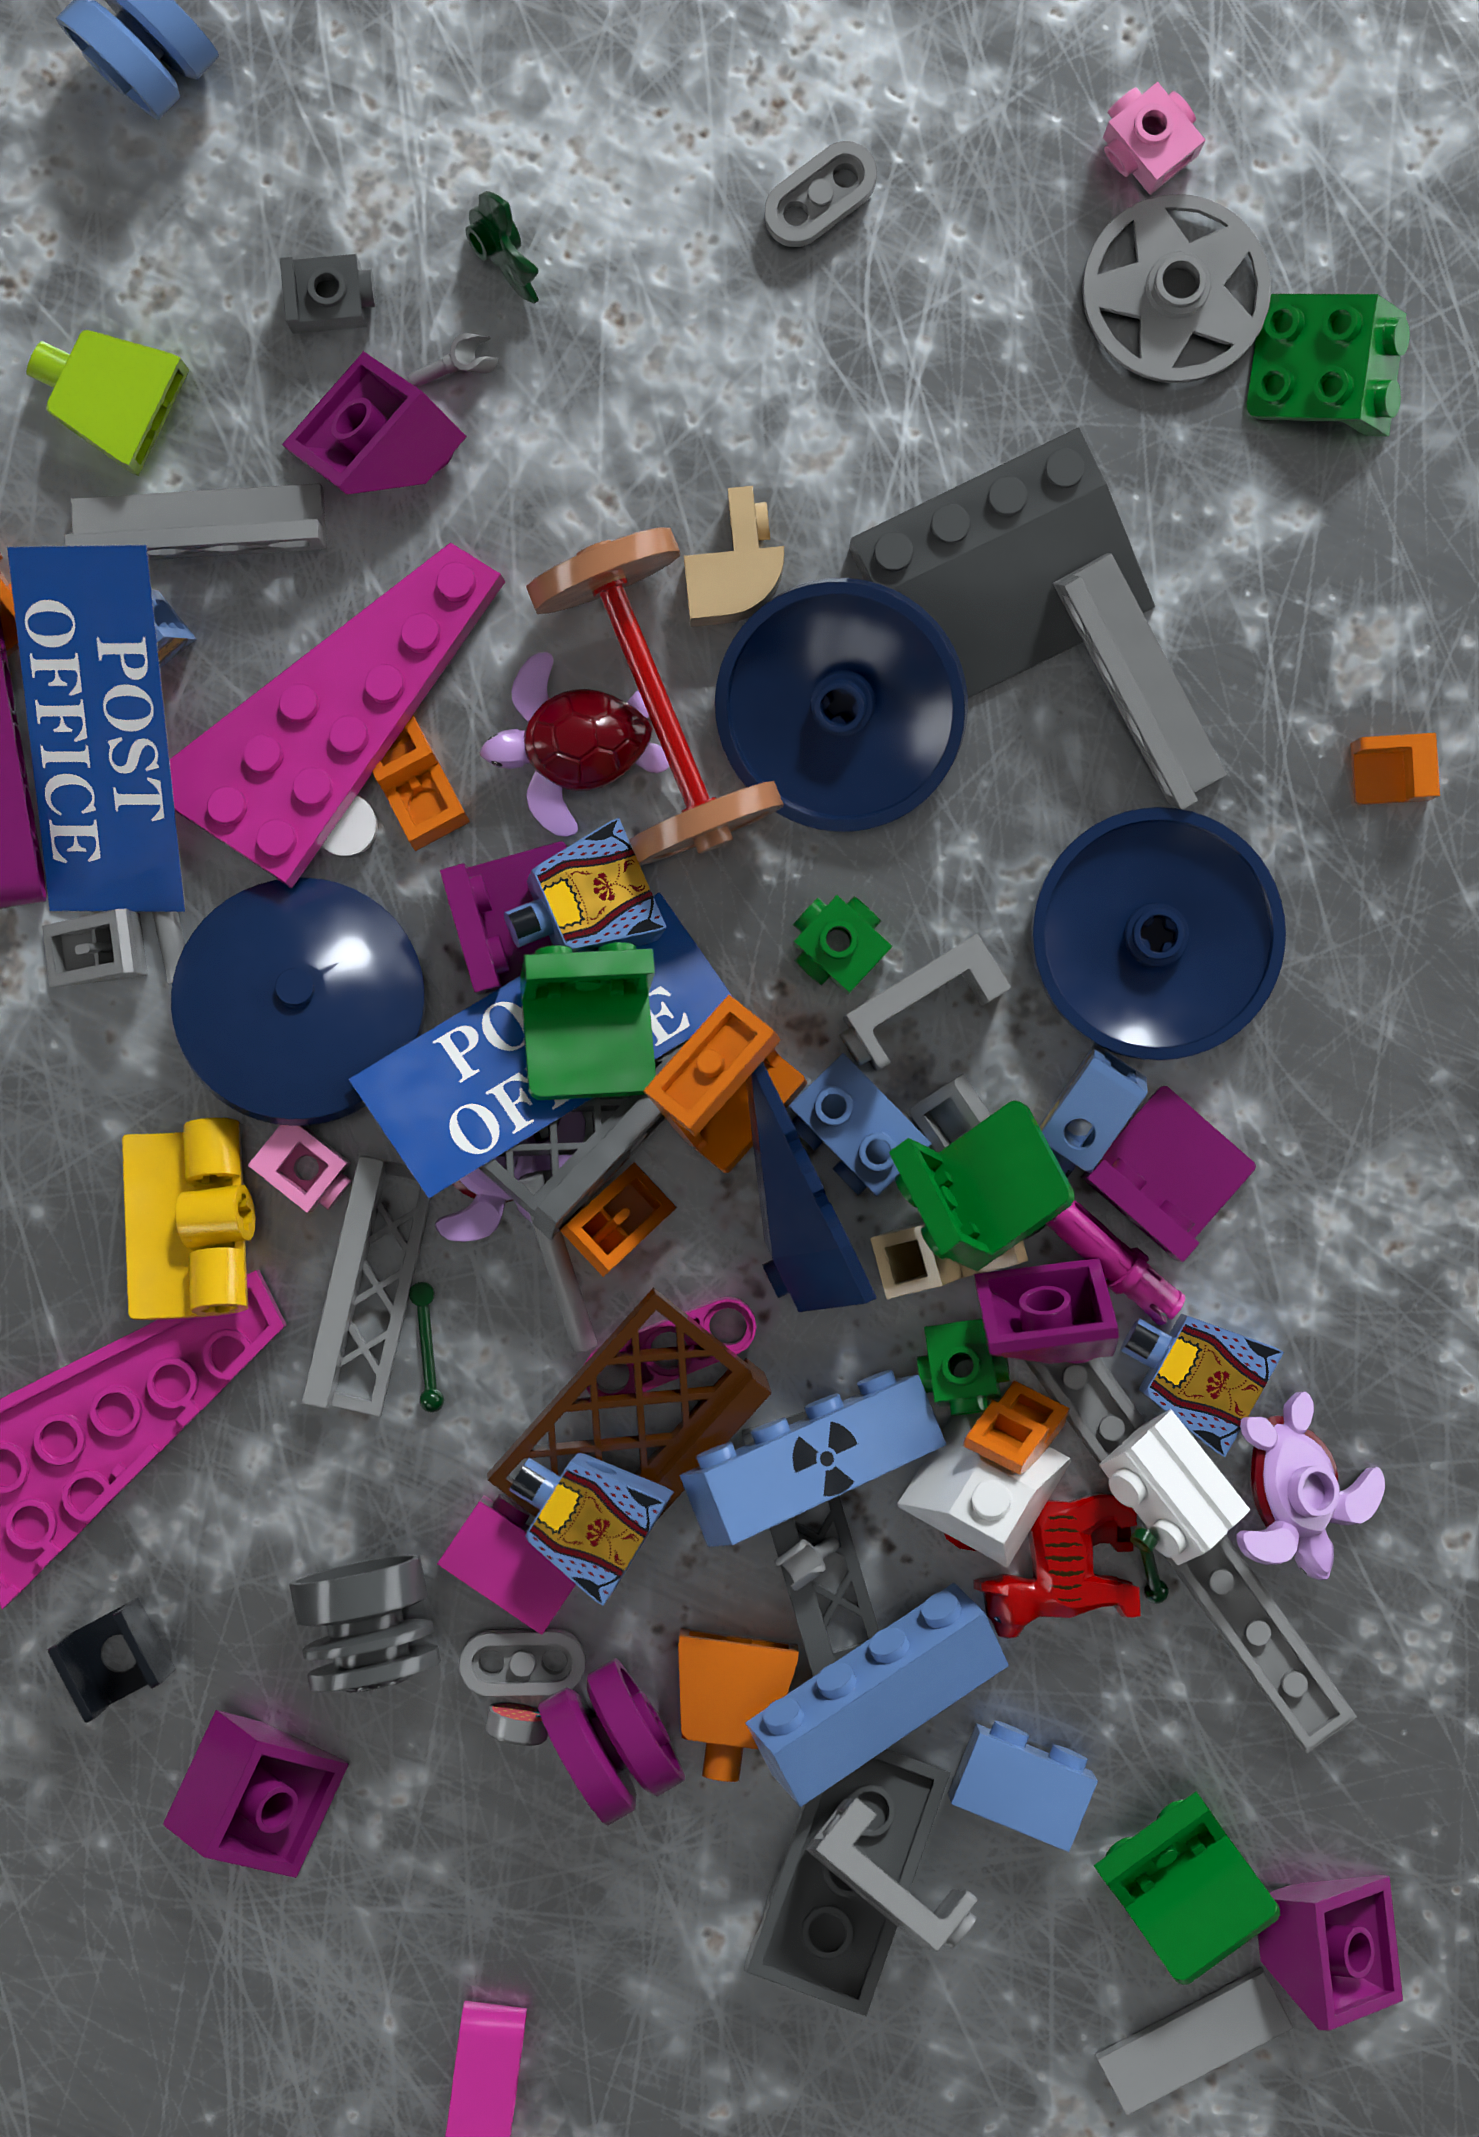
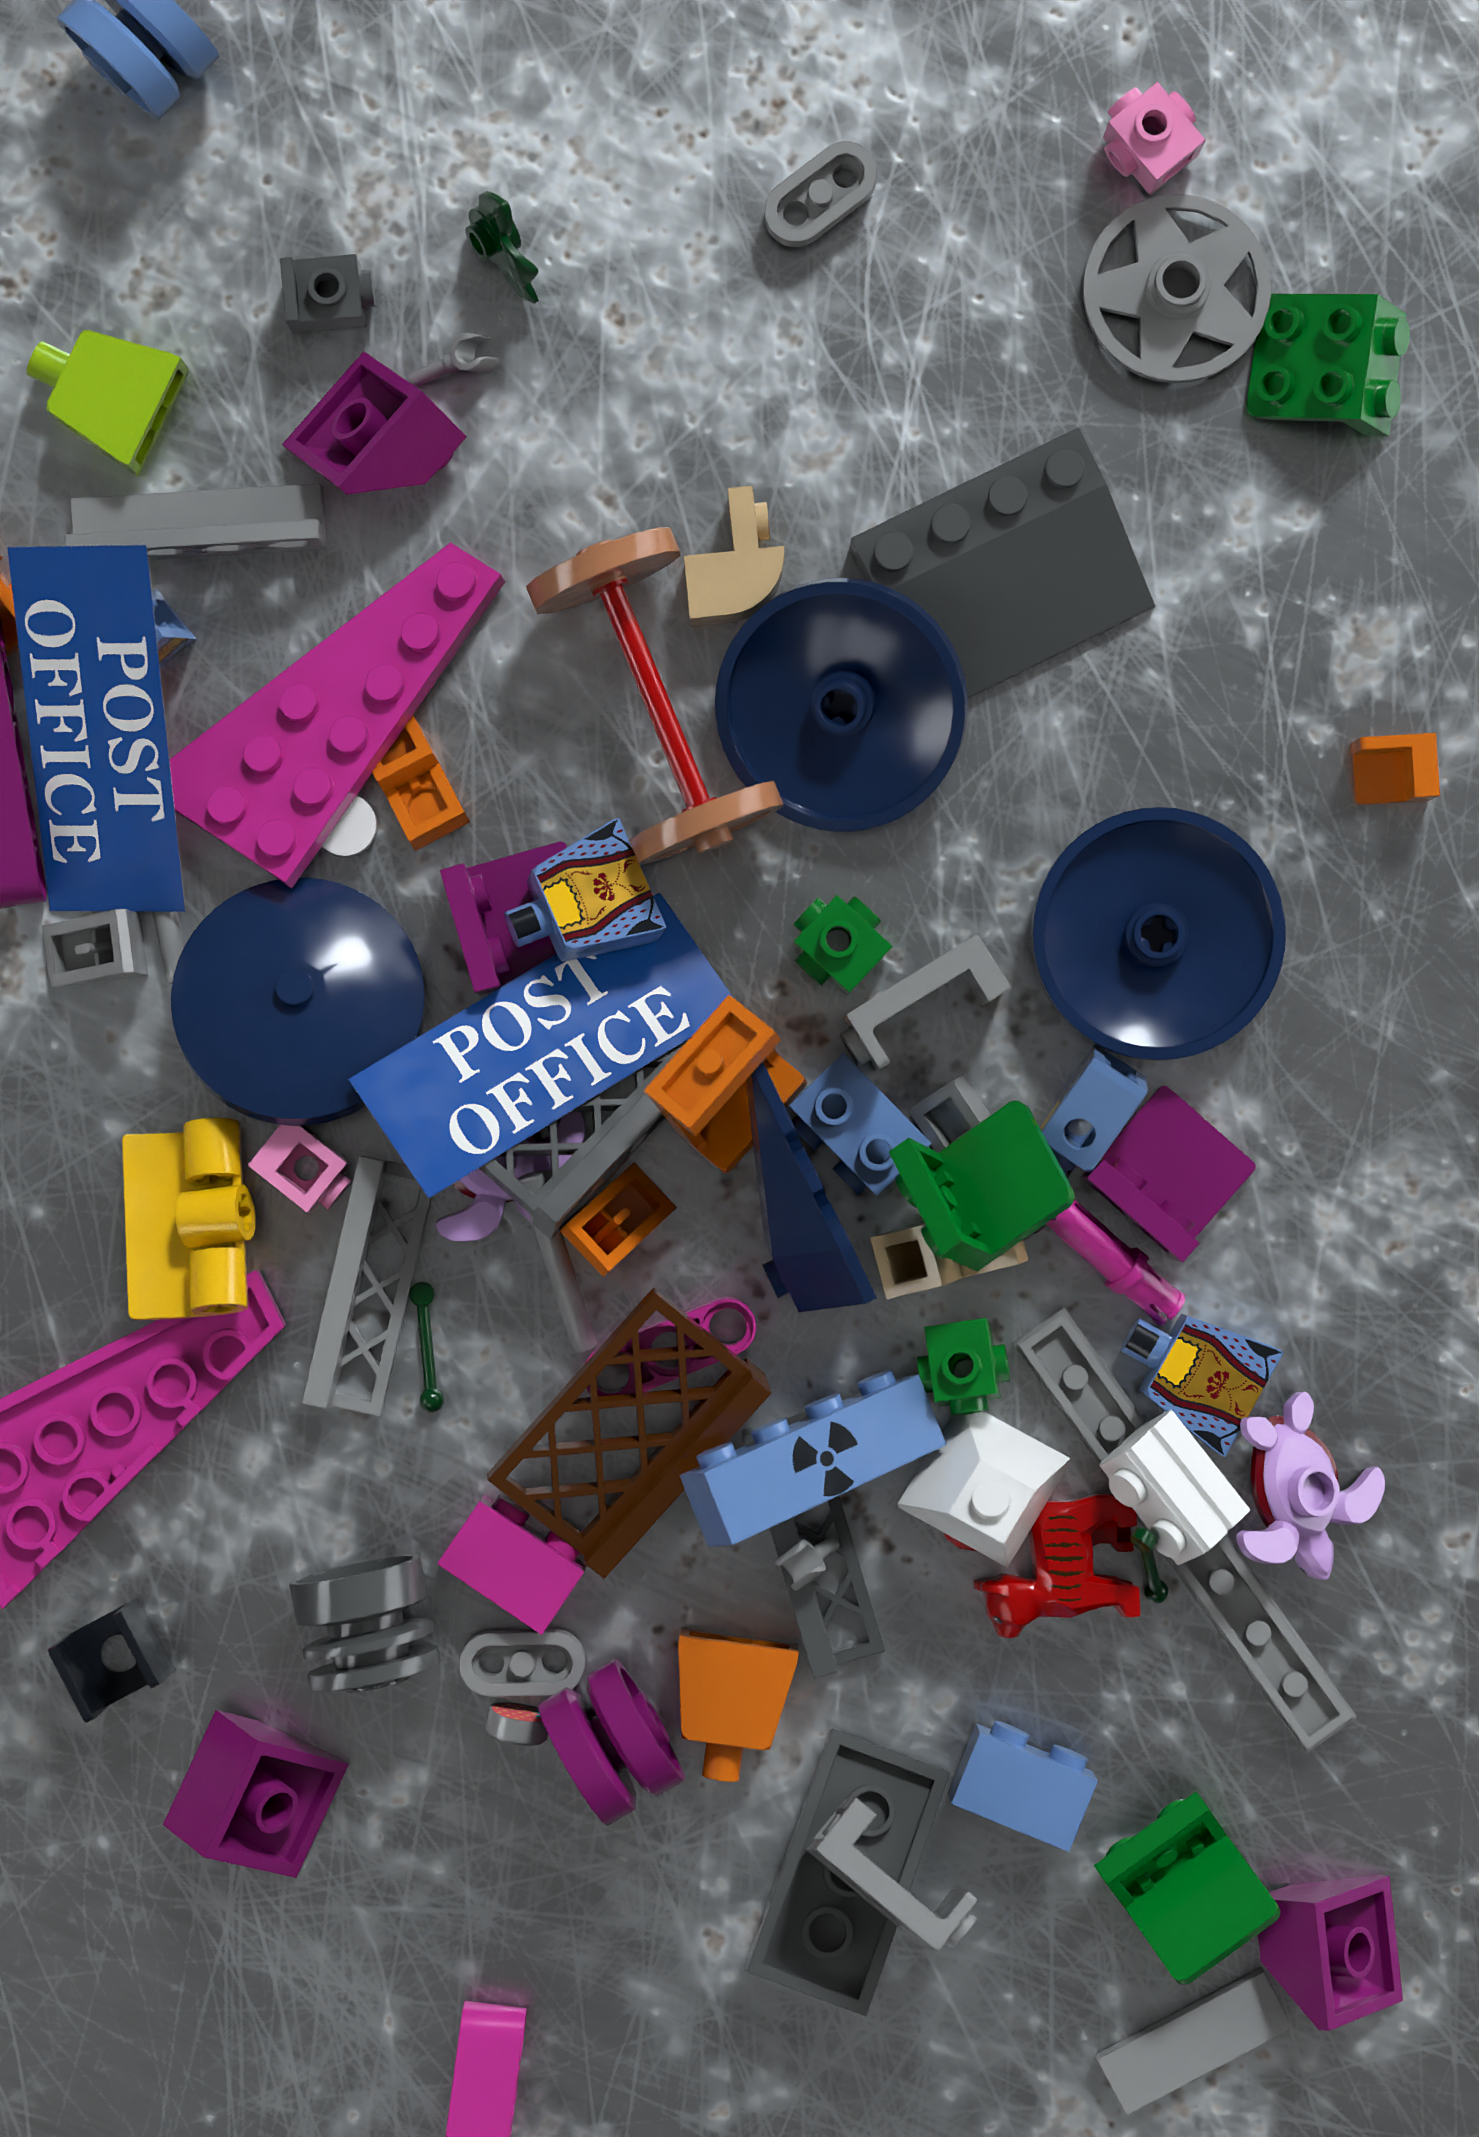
dark red animal [480,652,669,837] -> none
torso [509,1453,674,1606] -> none
green bracket [520,942,656,1100] -> none
medium blue brick [745,1583,1009,1807] -> none
orange slope [963,1380,1070,1475] -> none
magenta slope [974,1258,1119,1364] -> none
light grey fence [1052,553,1227,810] -> none

